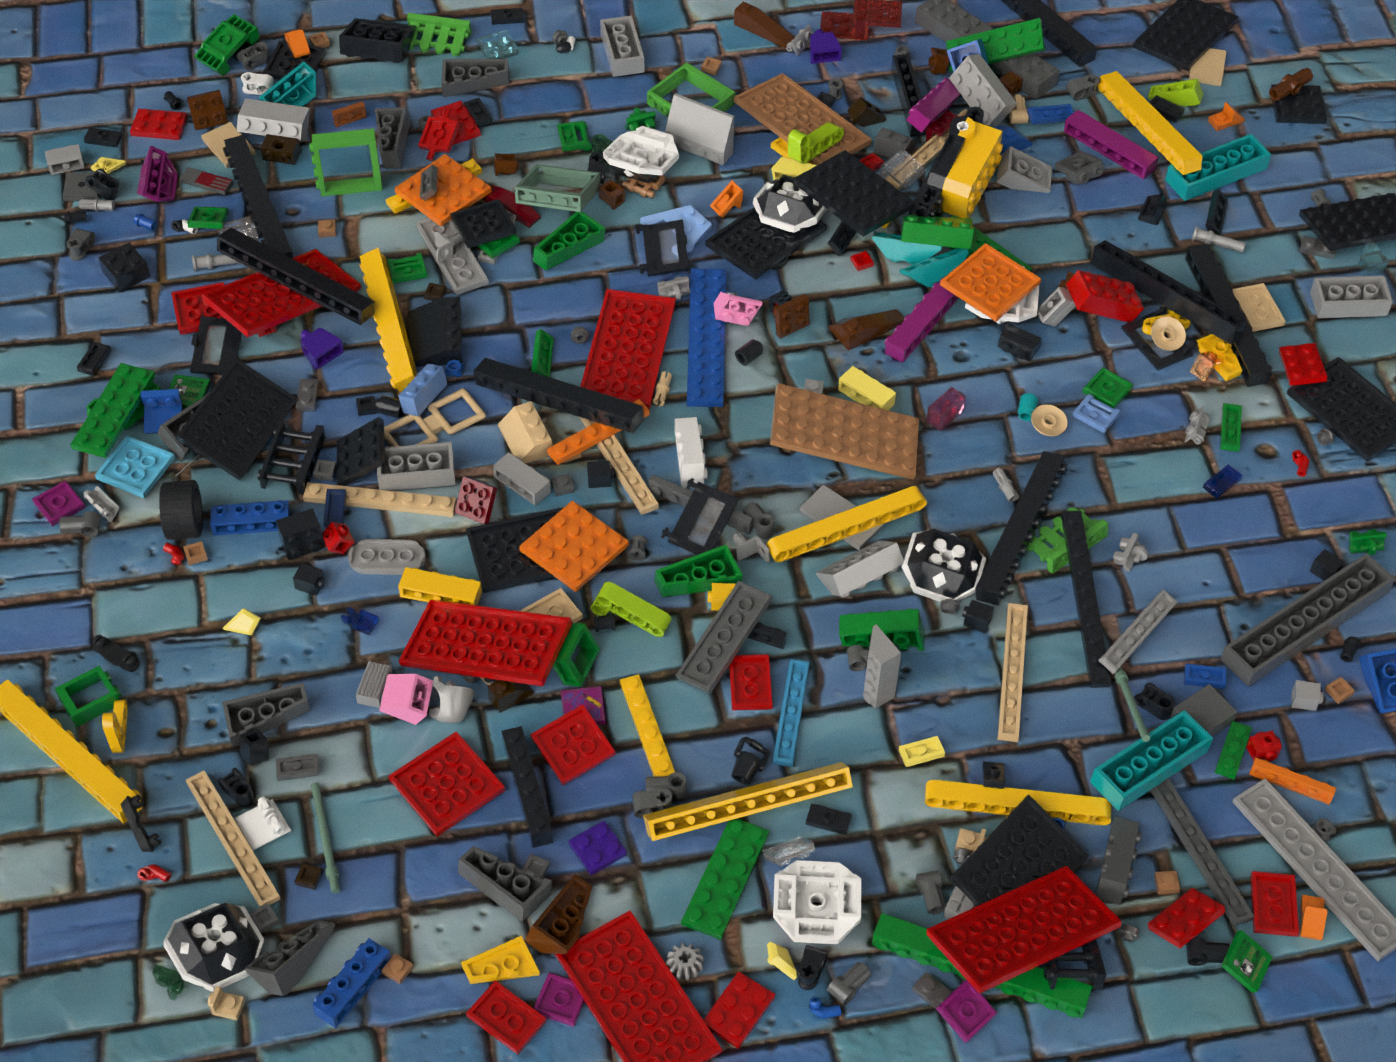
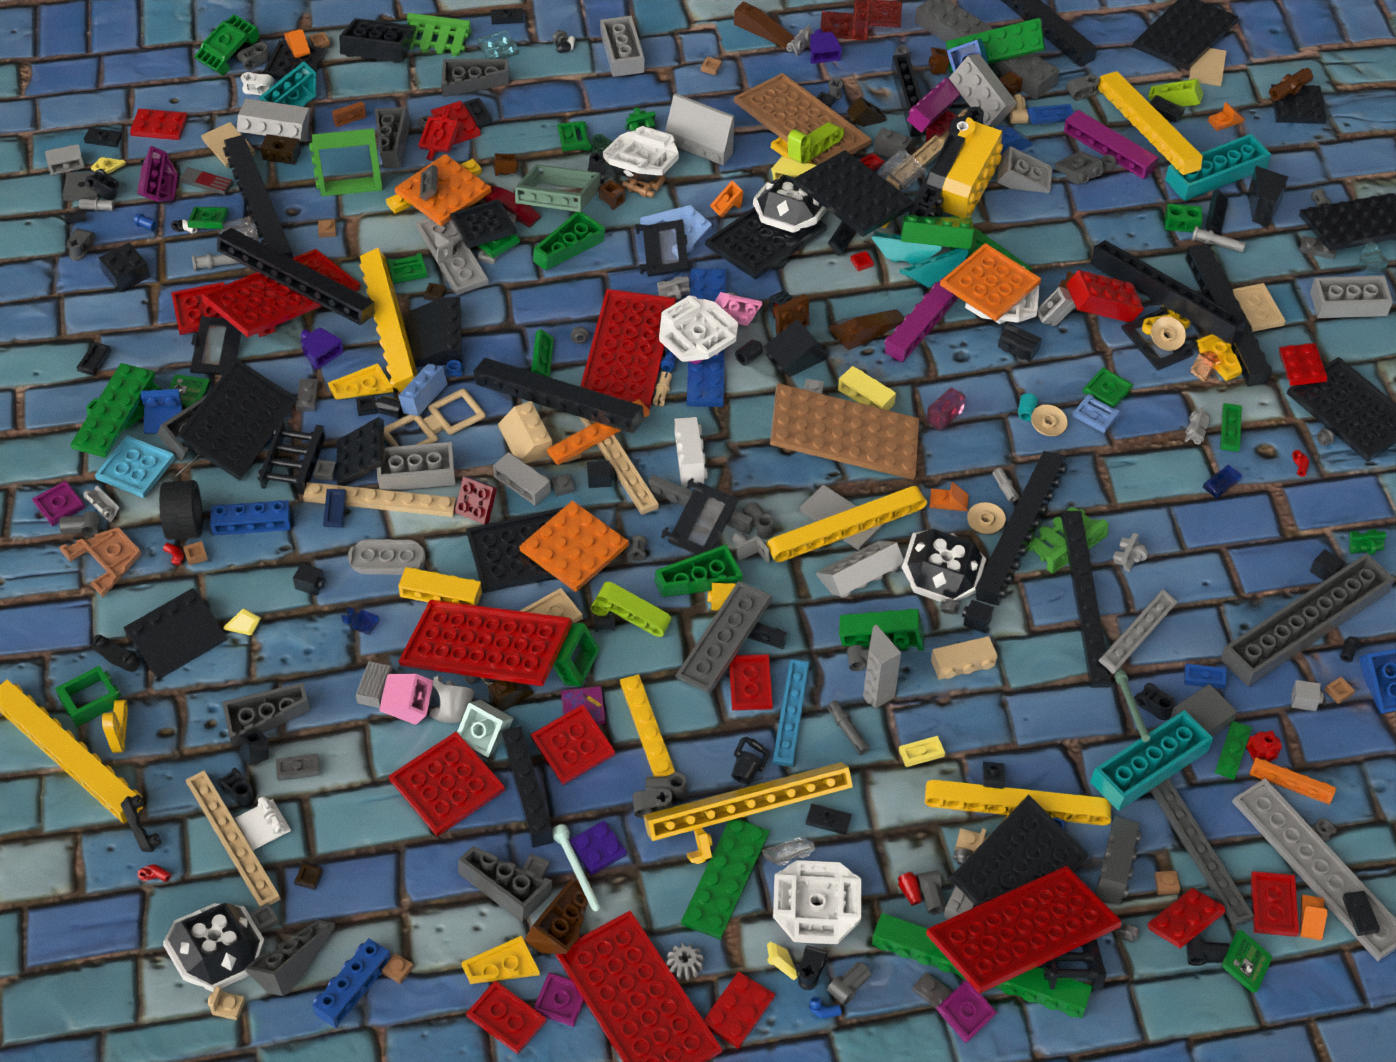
clear green bracket [152,965,184,1000] -> none
black pin [163,91,183,110] -> none
reddish brown plate [187,90,228,130] -> none
black brick [275,508,325,561] -> none
sand green bar [311,782,340,894] -> none
red brick [322,522,355,555] -> none
bright green window [647,62,735,117] -> none
tan plate [997,603,1028,742] -> none
black slope [1138,194,1167,225] -> none
none -> nougat wing [59,527,141,597]
none -> black slope [123,588,227,680]
none -> yellow wing [328,363,393,400]
none -> light aqua slope [457,700,514,758]
none -> light aqua piece [552,824,600,911]
none -> white piece [659,295,738,365]
none -> blue pin [660,350,677,372]
none -> yellow bracket [687,828,713,864]
none -> black slope [764,319,828,377]
none -> dark grey pin [827,700,870,755]
none -> red cone [897,872,923,906]
none -> orange slope [929,482,968,512]
none -> tan brick [931,636,997,680]
none -> tan dish [967,502,1006,534]
none -> dark grey plate [1101,155,1117,170]
none -> green brick [1164,203,1202,233]
none -> black slope [1248,166,1289,227]
none -> black plate [1342,891,1380,936]

